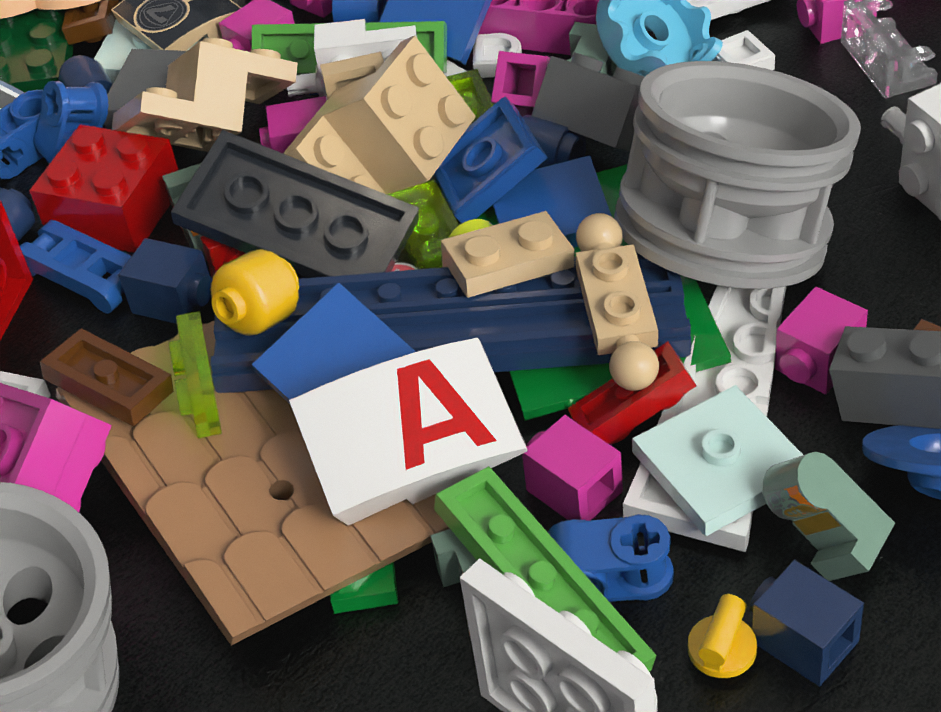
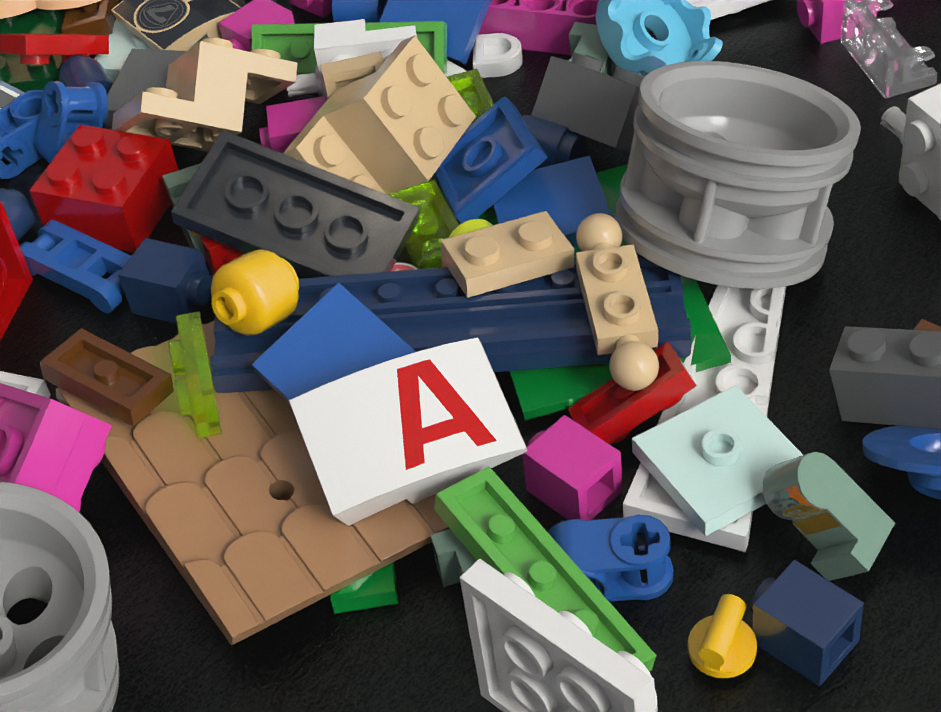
dark pink brick [491,51,550,117] -> none
white tile [712,30,775,70] -> none
dark pink brick [775,287,868,394] -> none
none -> red plate [0,34,109,64]

